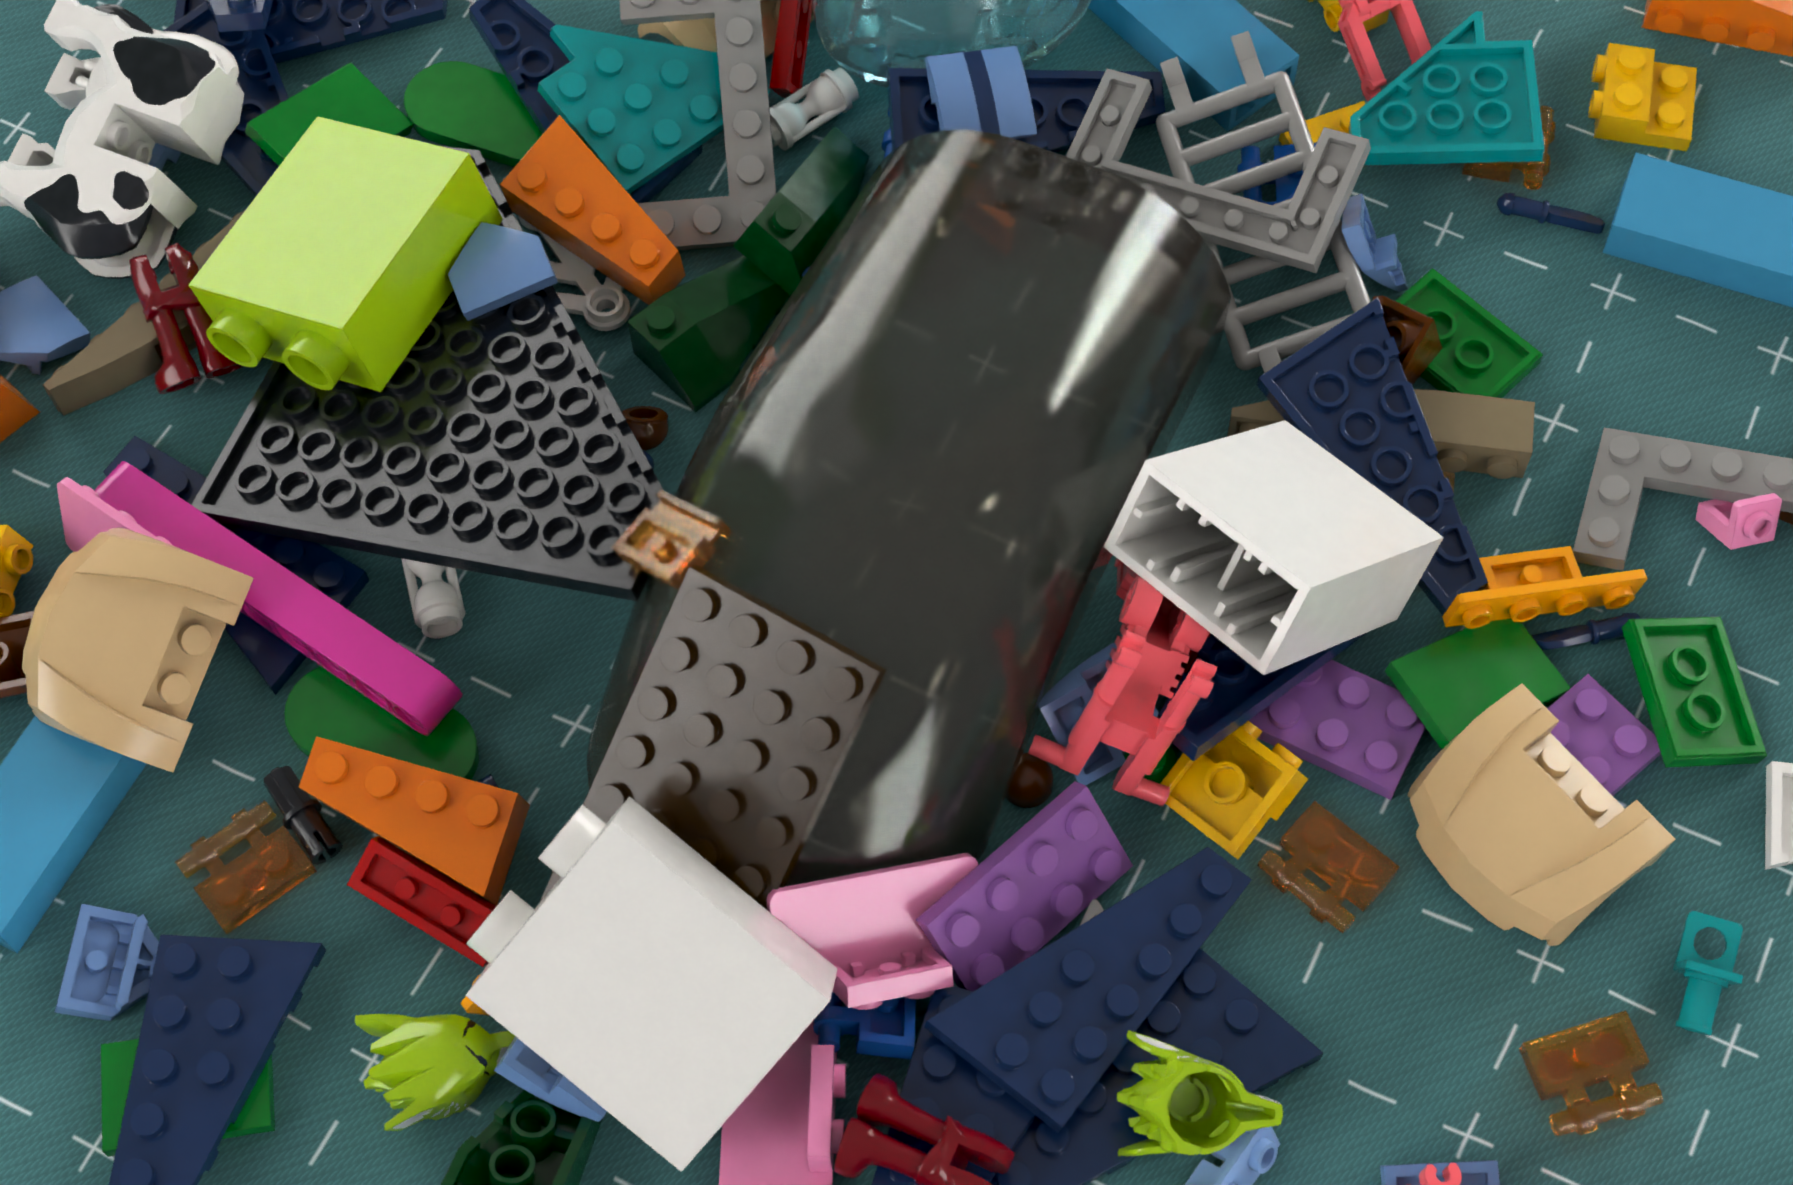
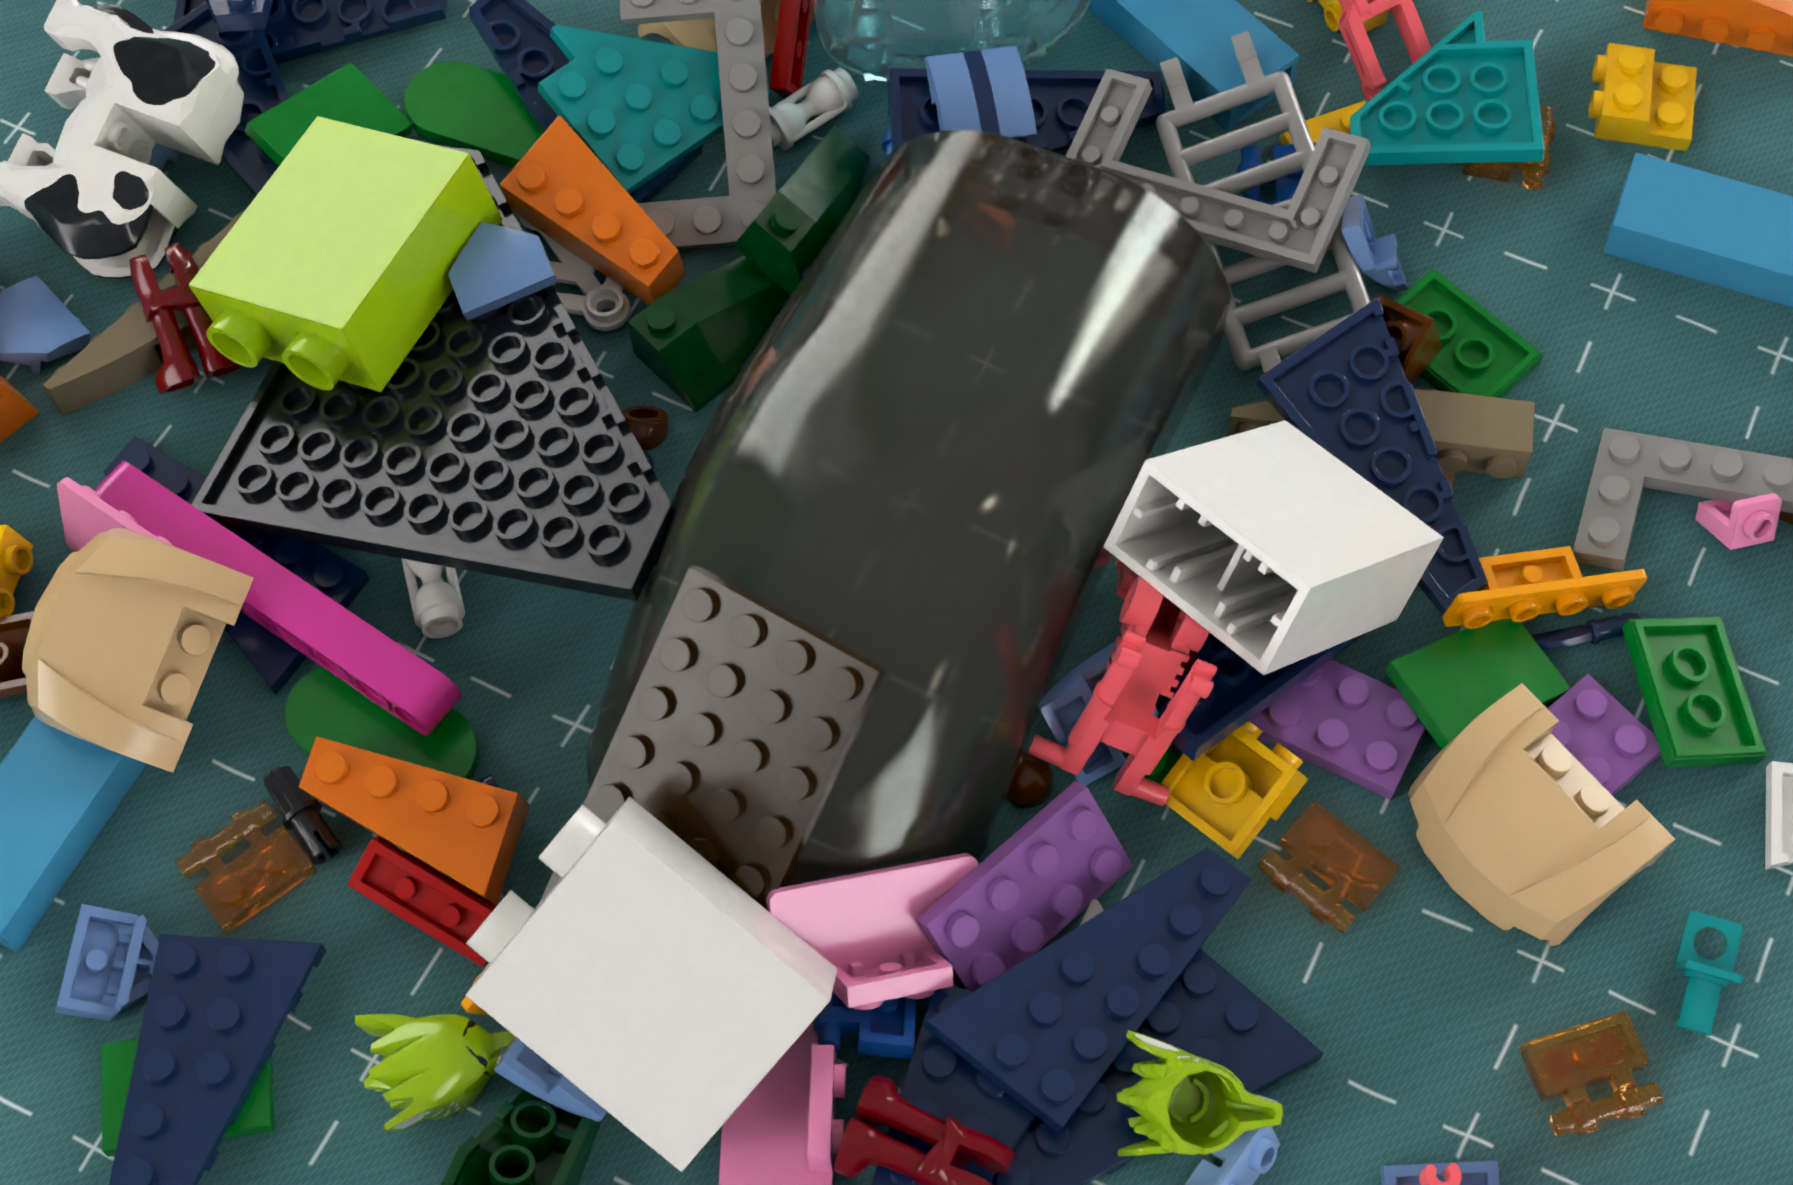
clear orange plate [611,490,732,590] -> none
dark blue piece [1497,193,1605,234] -> none

